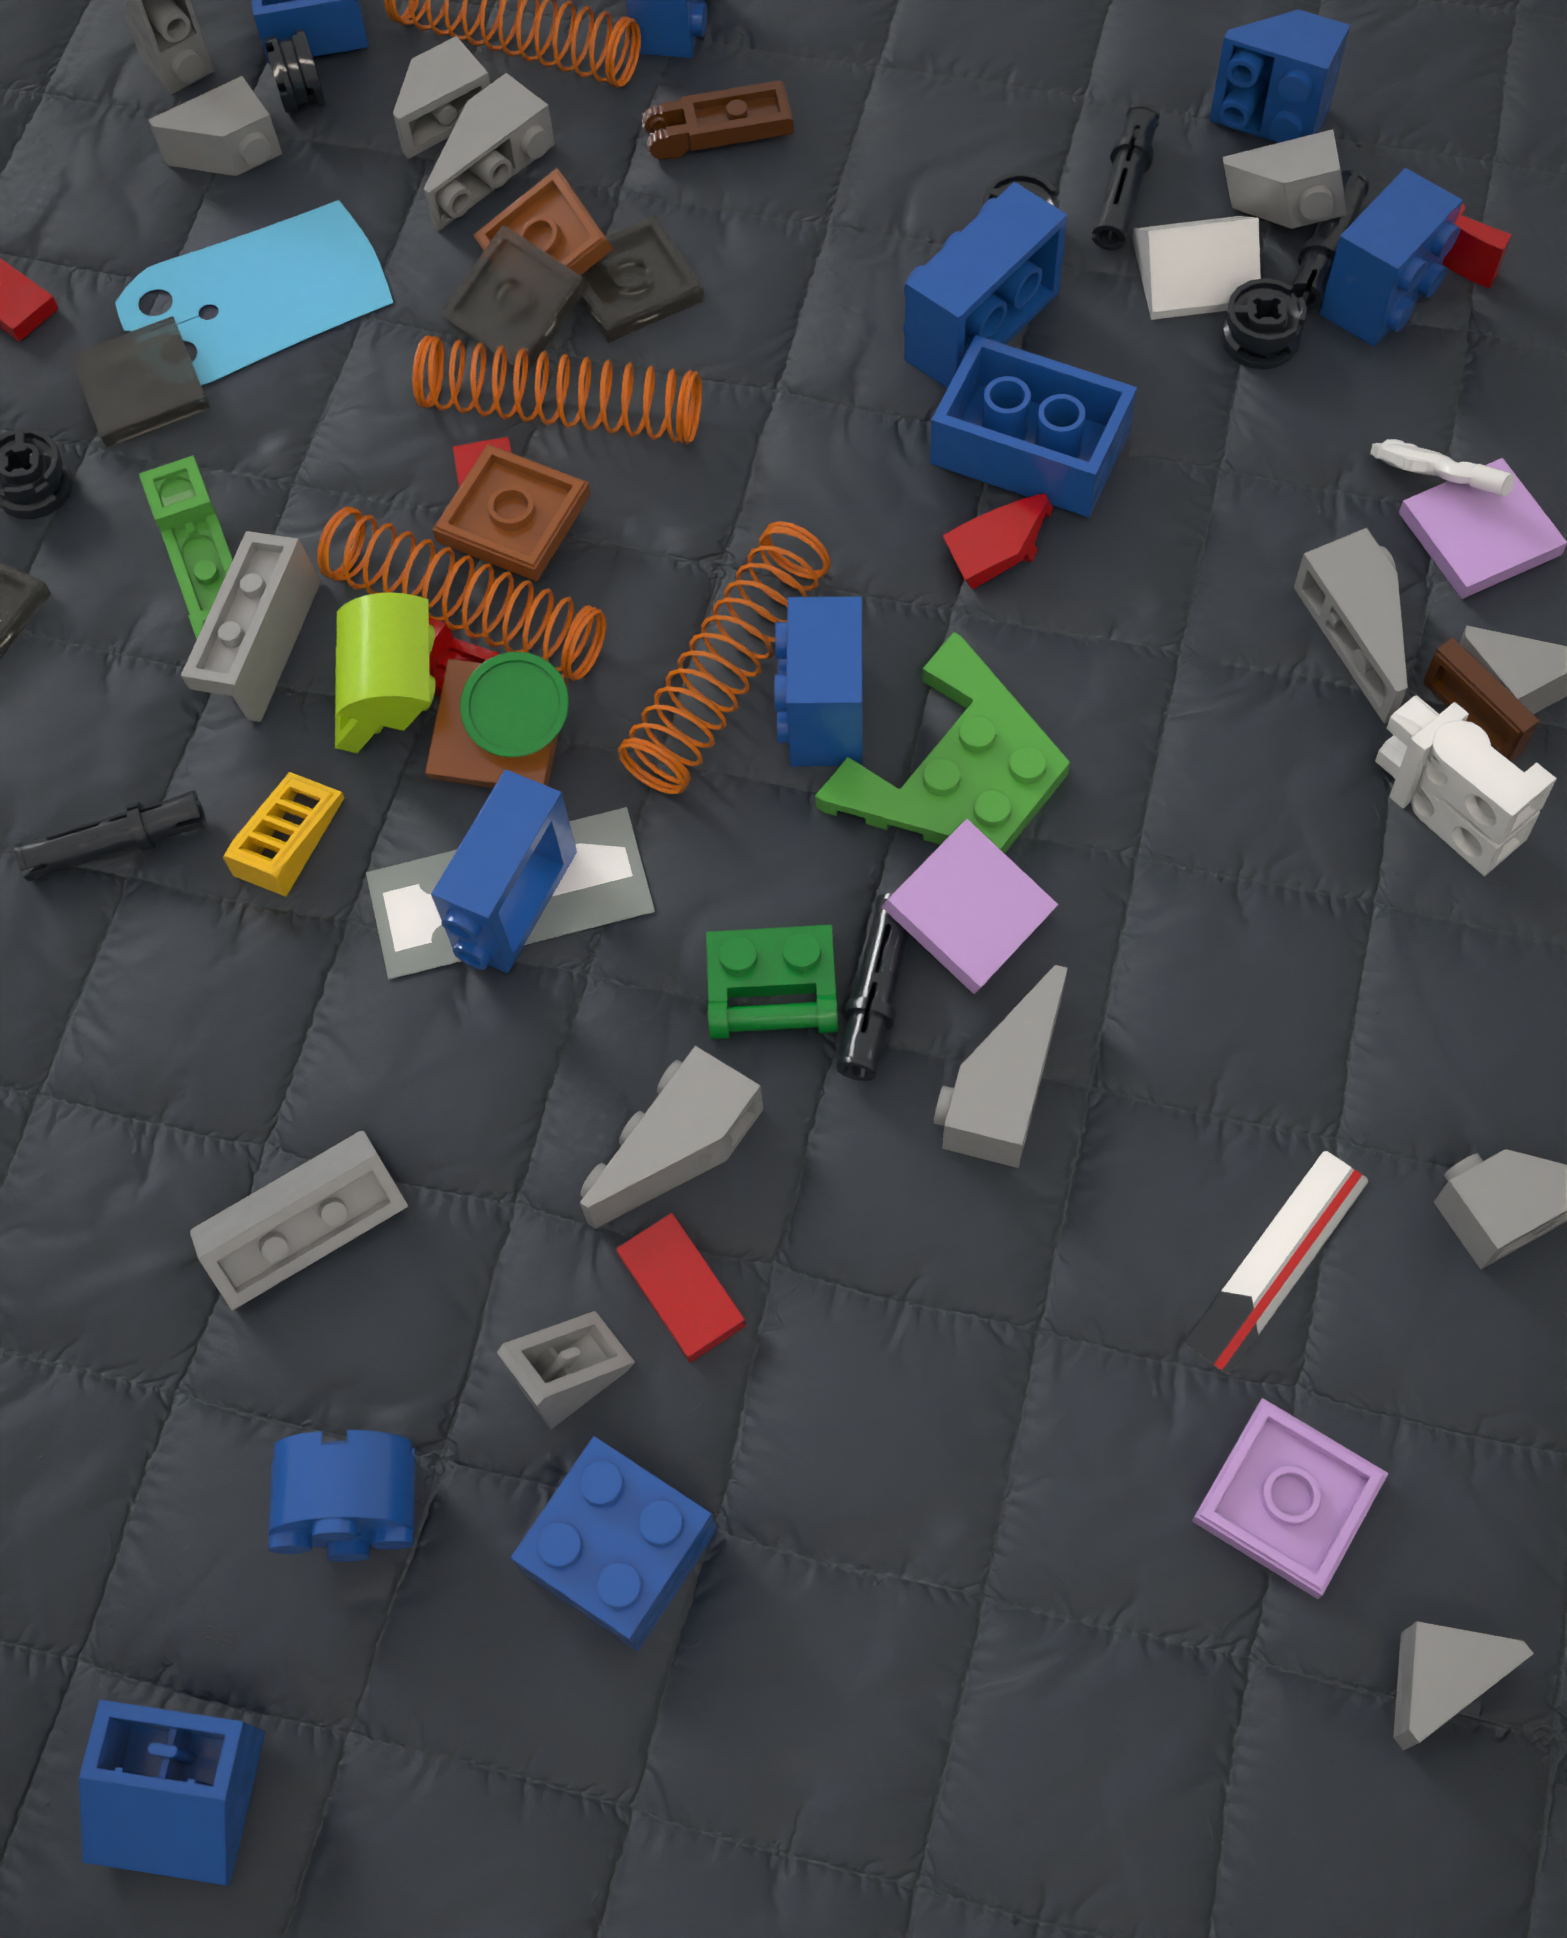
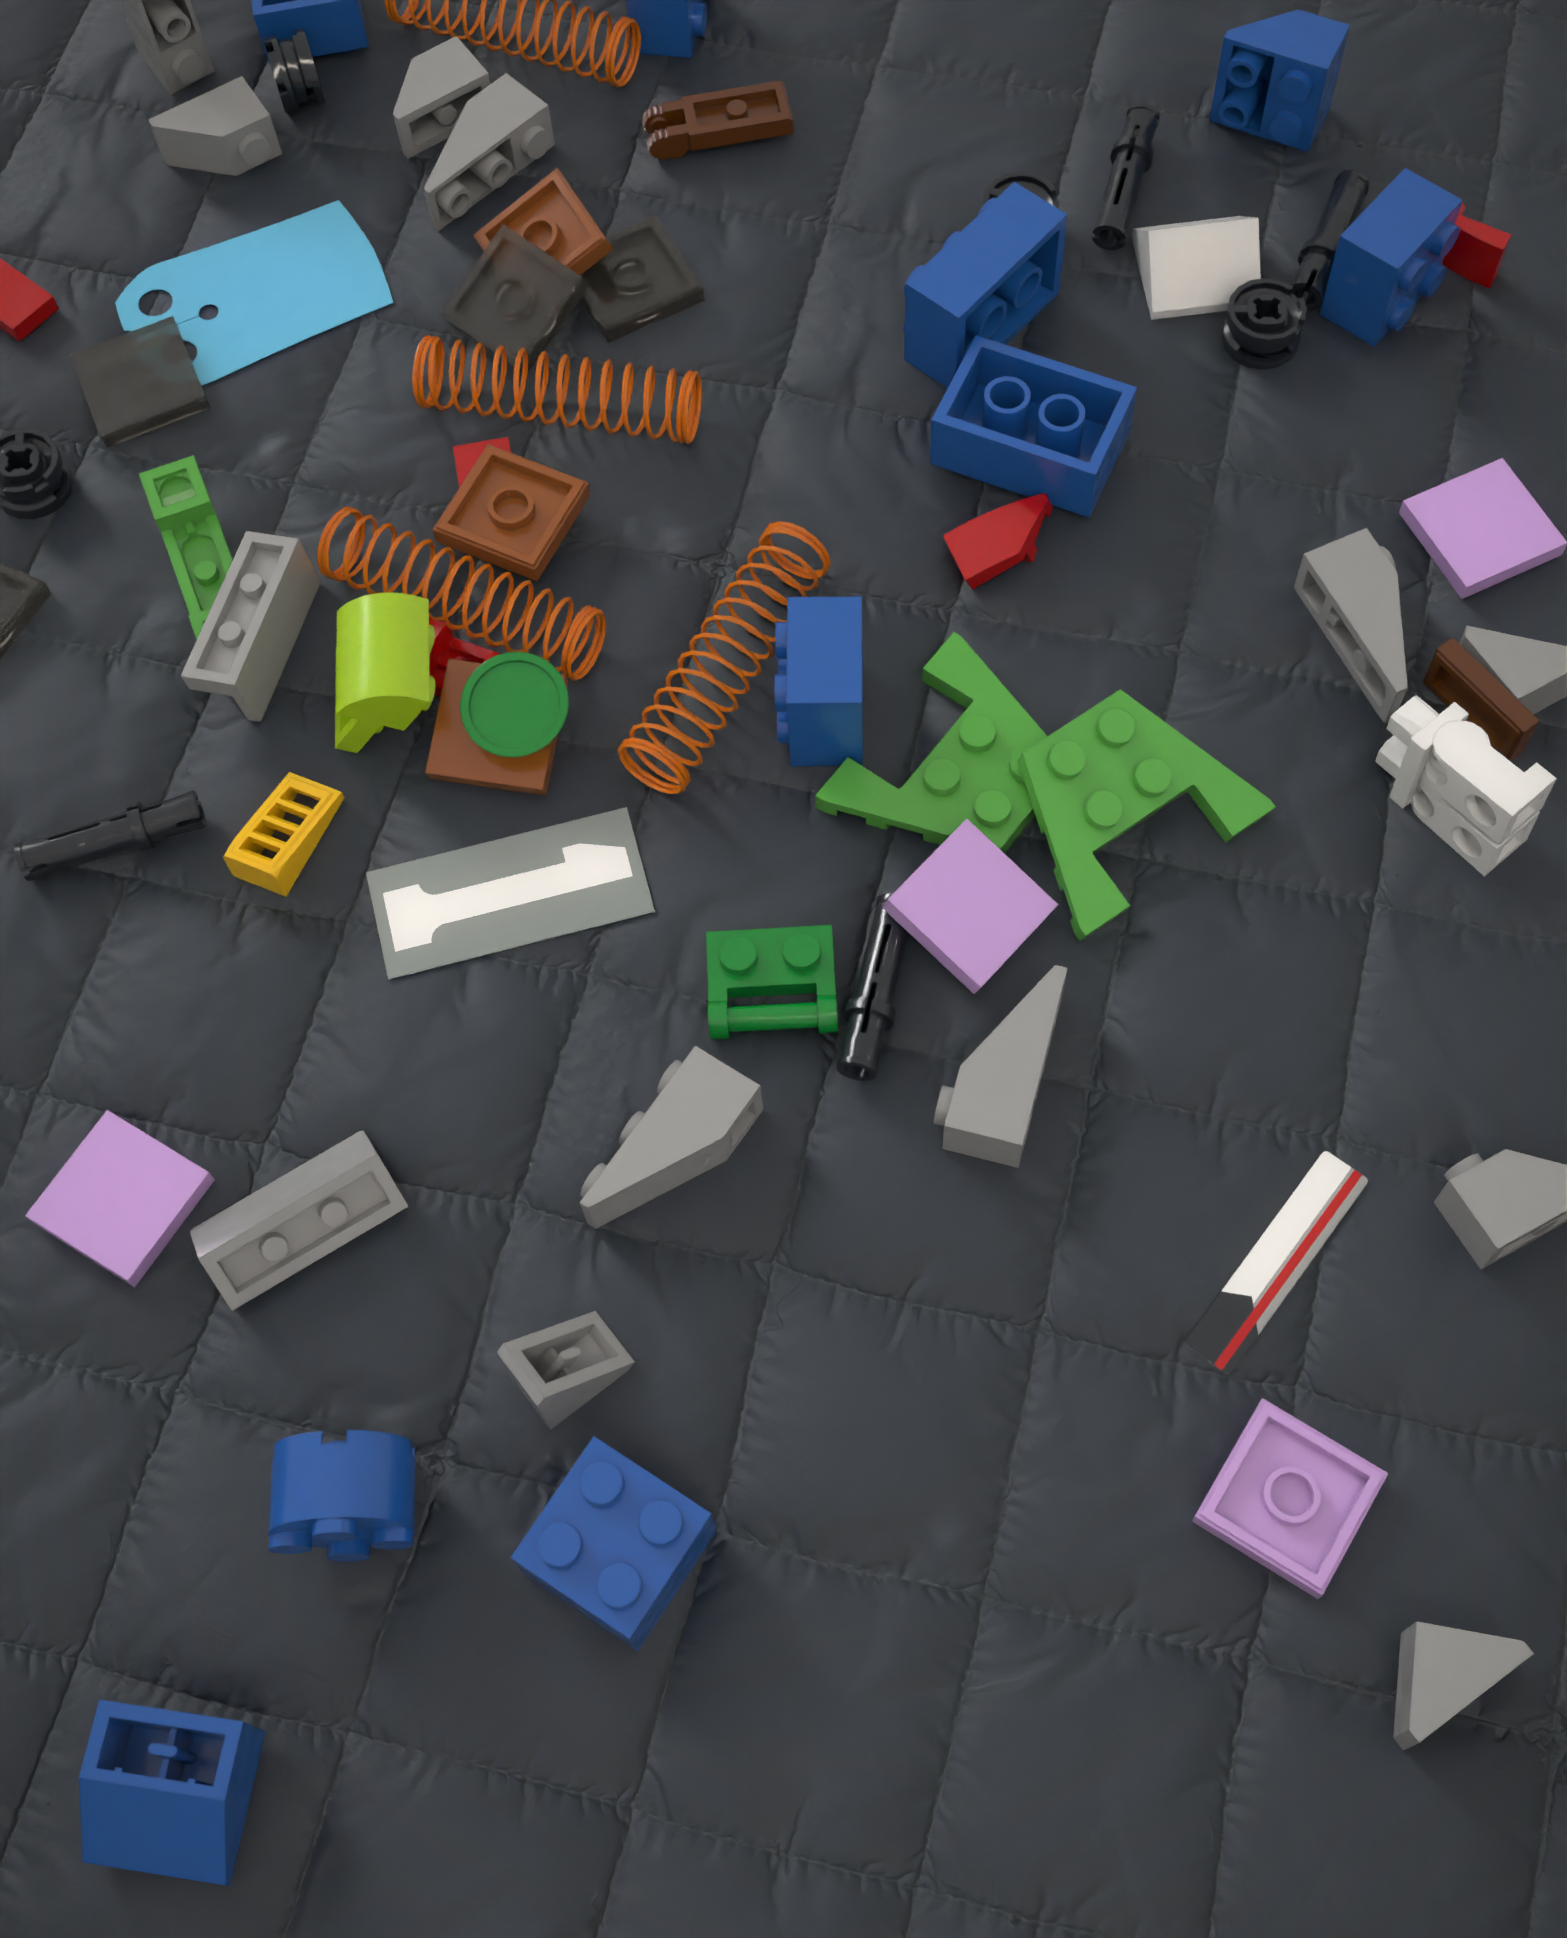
blue window [431,769,577,973] -> none
red tile [616,1213,746,1363] -> none
light grey slope [1223,129,1347,229] -> none
white animal [1370,439,1515,497] -> none
none -> lavender tile [25,1110,215,1288]
none -> bright green wing [1018,689,1276,942]

